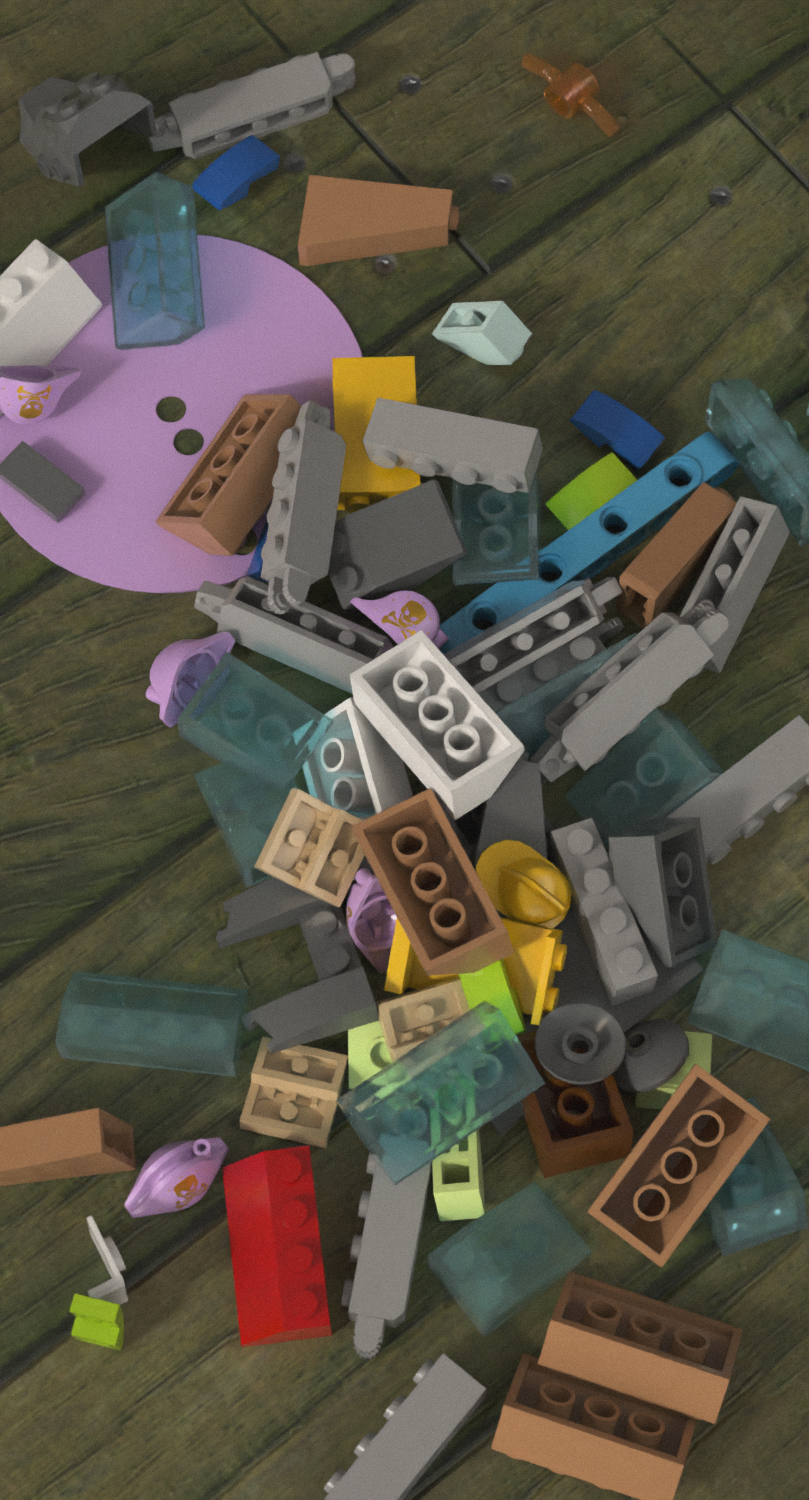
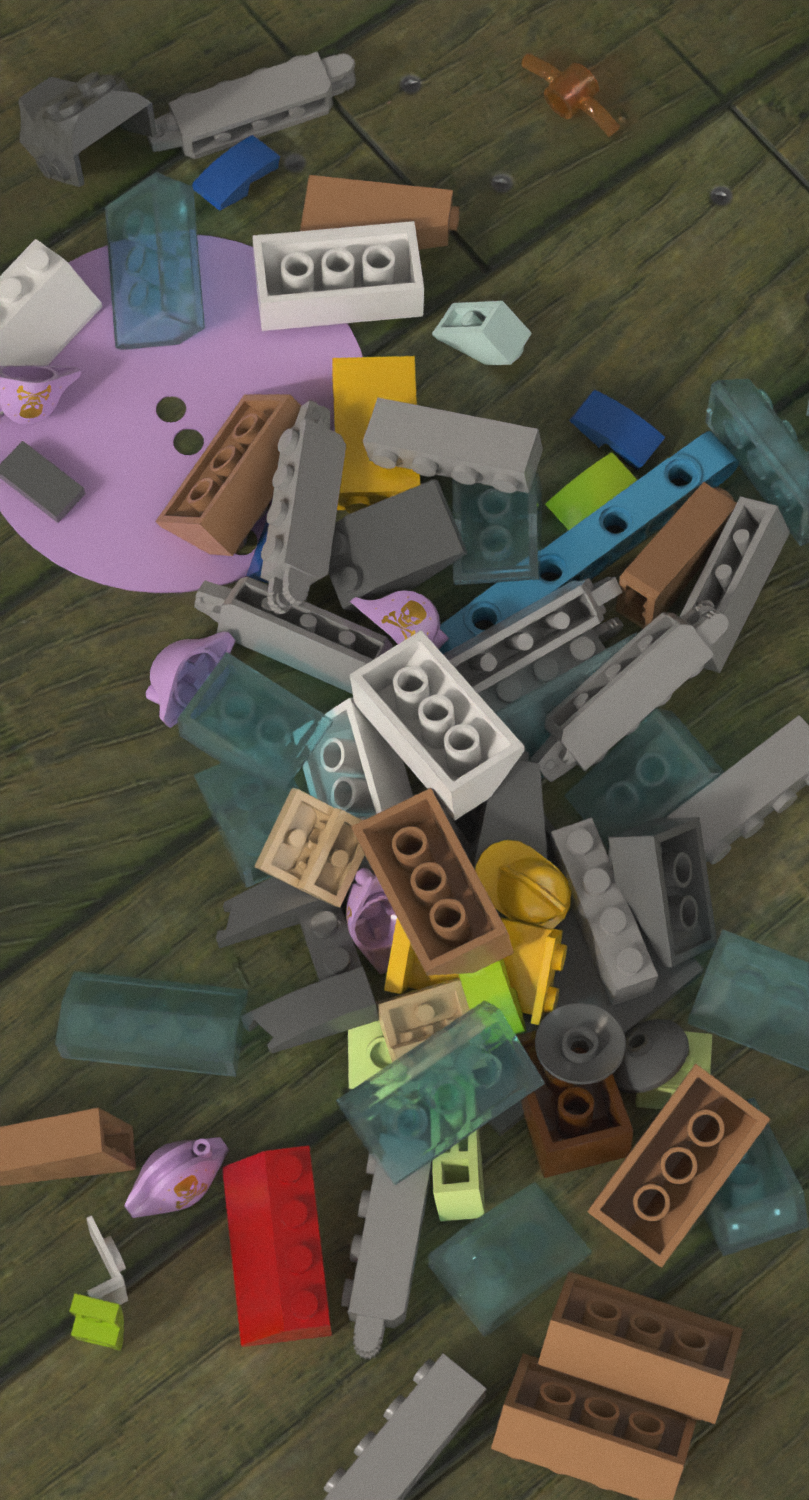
tan slope [240,1036,348,1148] -> none
none -> white slope [252,221,424,331]

